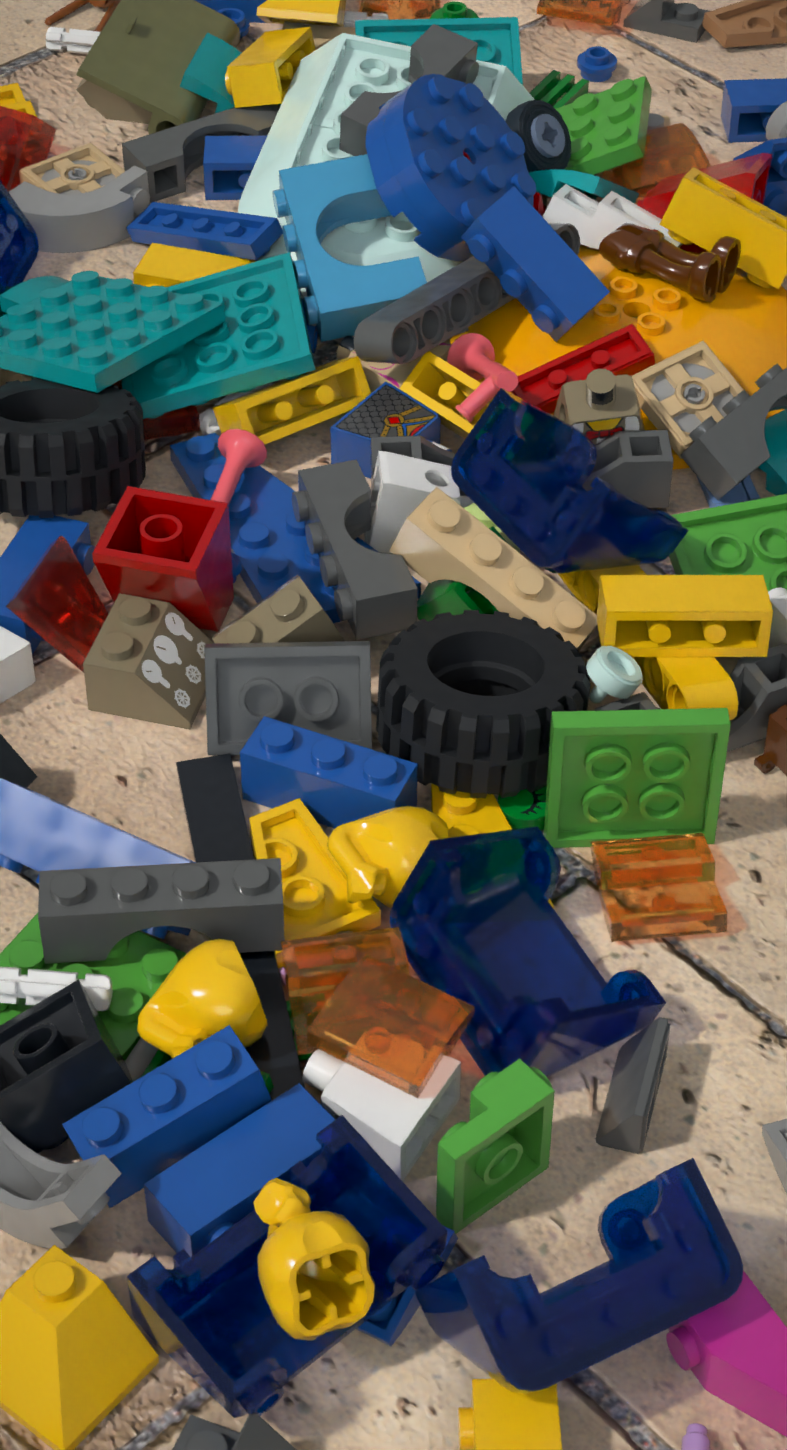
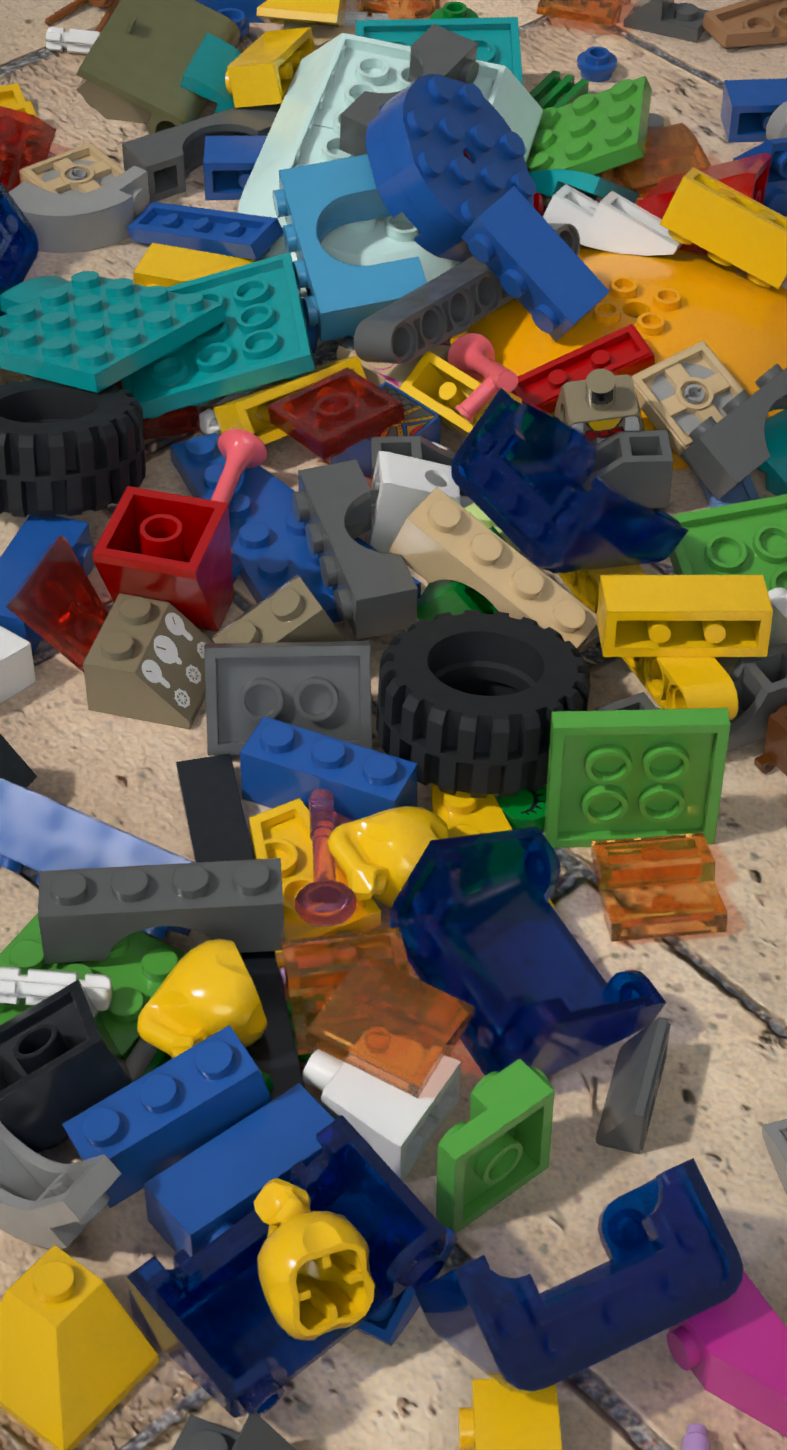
black wheel [506,100,571,173] -> none
light aqua tile [586,646,643,703] -> none
reddish brown piece [599,223,741,303] -> none
none -> clear red plate [267,367,405,460]
none -> clear pink piece [295,789,357,926]

